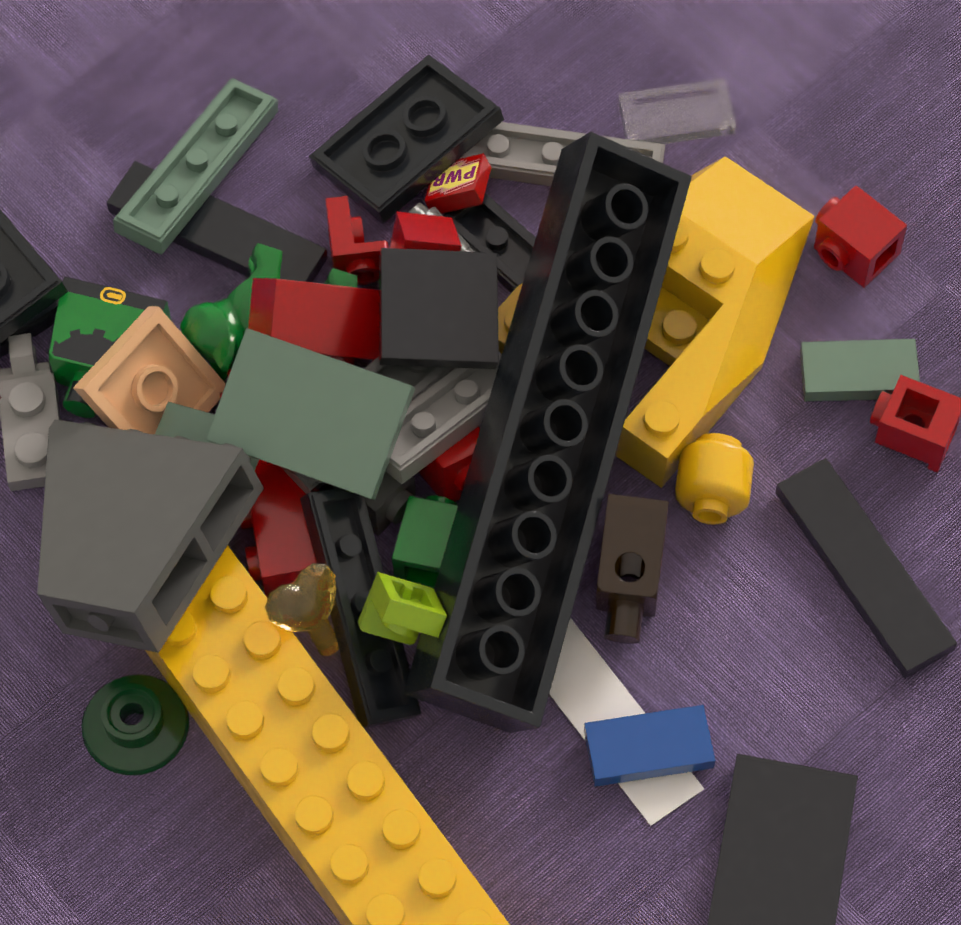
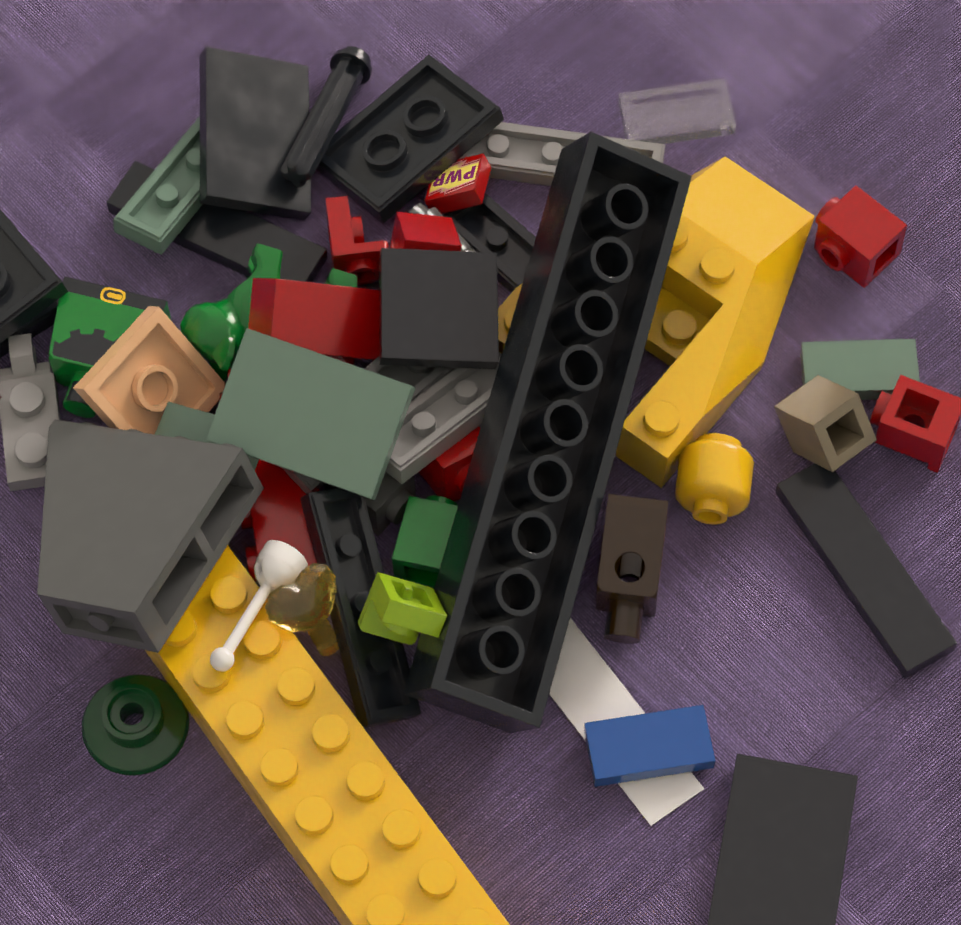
none -> black tile [199,46,311,221]
none -> white hinge [210,540,308,672]
none -> black axle [281,46,372,187]
none -> dark tan brick [774,375,877,472]

